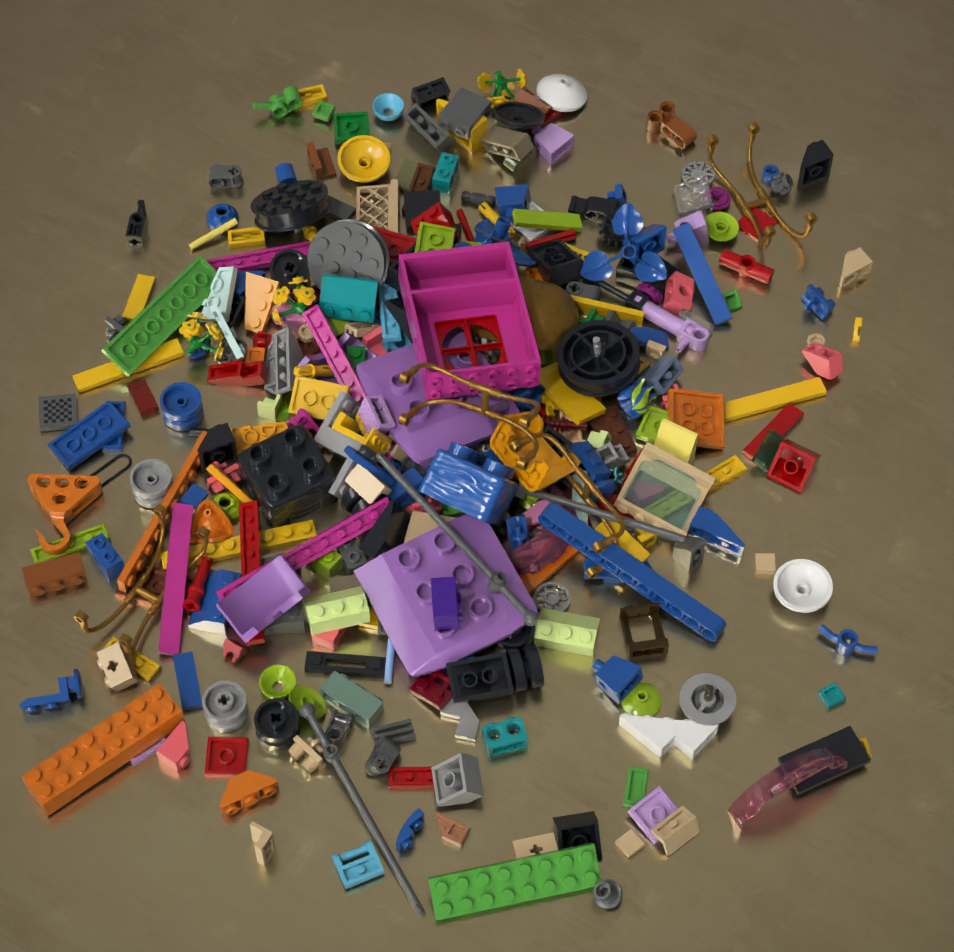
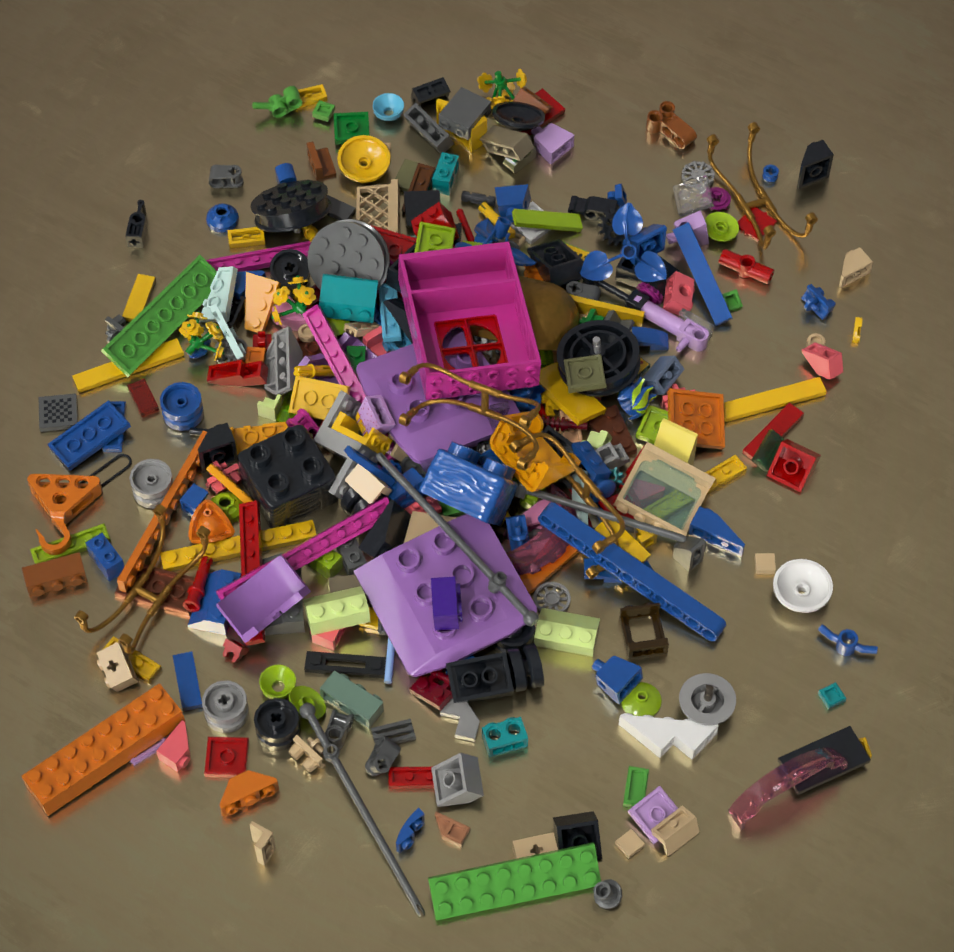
blue piece [20,669,83,713] -> none
dark pink tile [158,503,193,656] -> none
light yellow bar [188,218,238,250] -> none
medium azure plate [331,840,385,889] -> none
red axle [525,229,577,251] -> none
white dish [536,74,588,112] -> none
tan tile [646,340,666,360] -> none
dark grey gear [771,172,793,195] -> none
none -> olive tile [564,354,606,393]

